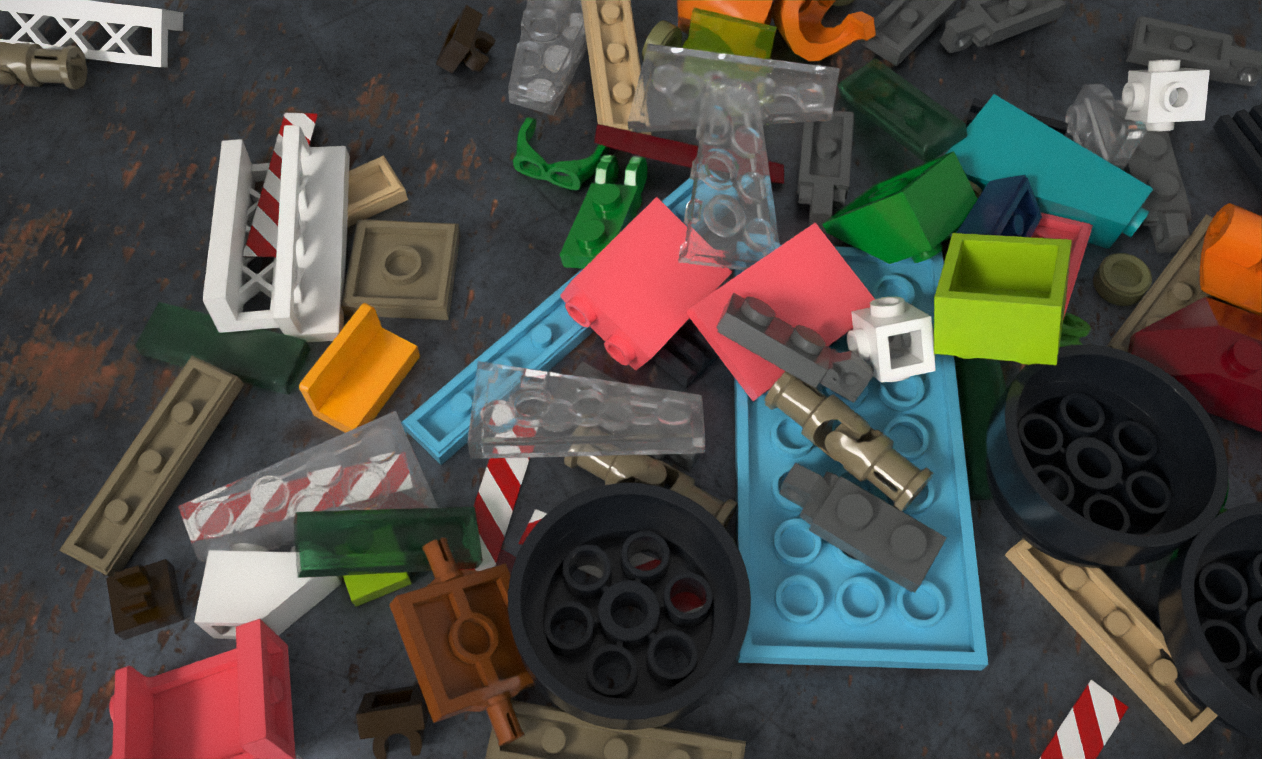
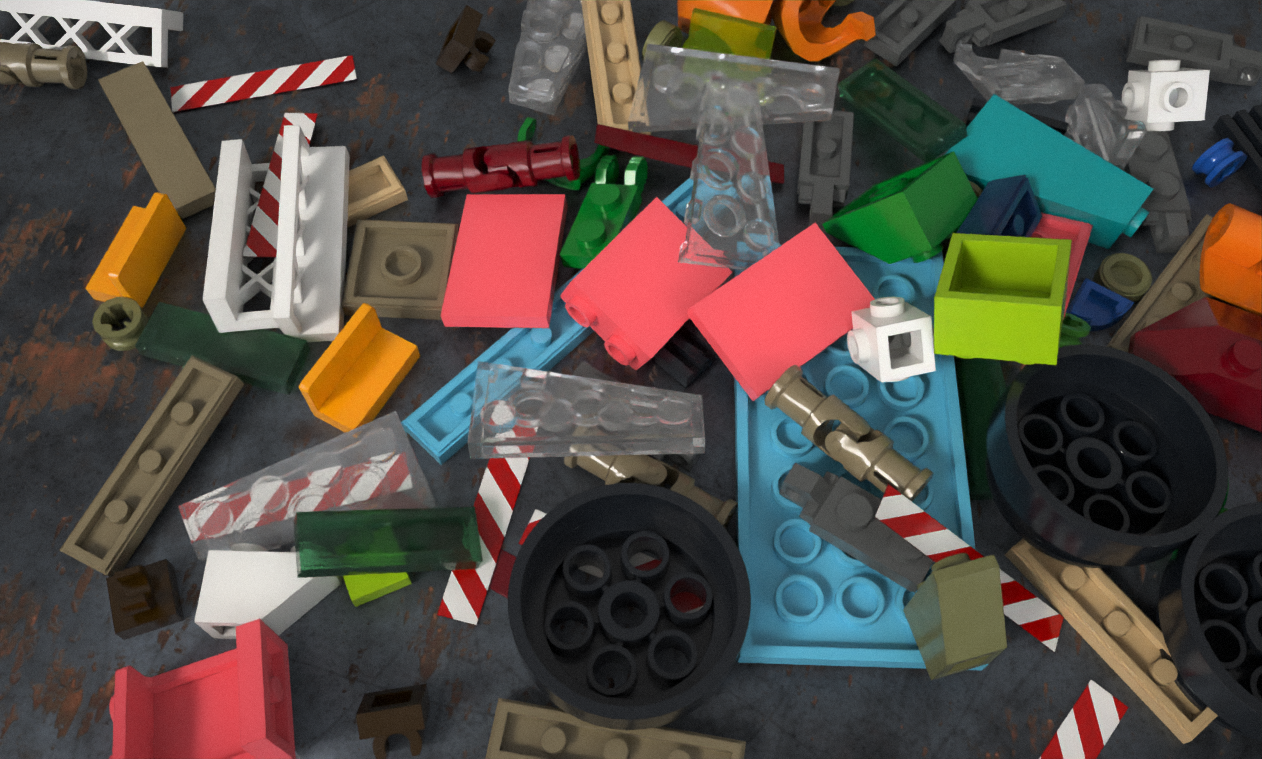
dark orange plate [389,538,536,746] -> none
dark grey hinge [716,293,873,403] -> none
none -> light orange panel [85,192,187,309]
none -> olive bush [92,297,151,351]
none -> dark tan tile [98,61,216,220]
none -> sticker [170,55,357,112]
none -> dark red piece [422,135,580,198]
none -> coral tile [440,194,568,328]
none -> sticker [875,484,1064,652]
none -> olive slope [903,553,1007,680]
none -> clear wing [953,44,1085,106]
none -> blue tile [1066,278,1134,332]
none -> blue bush [1192,138,1247,188]

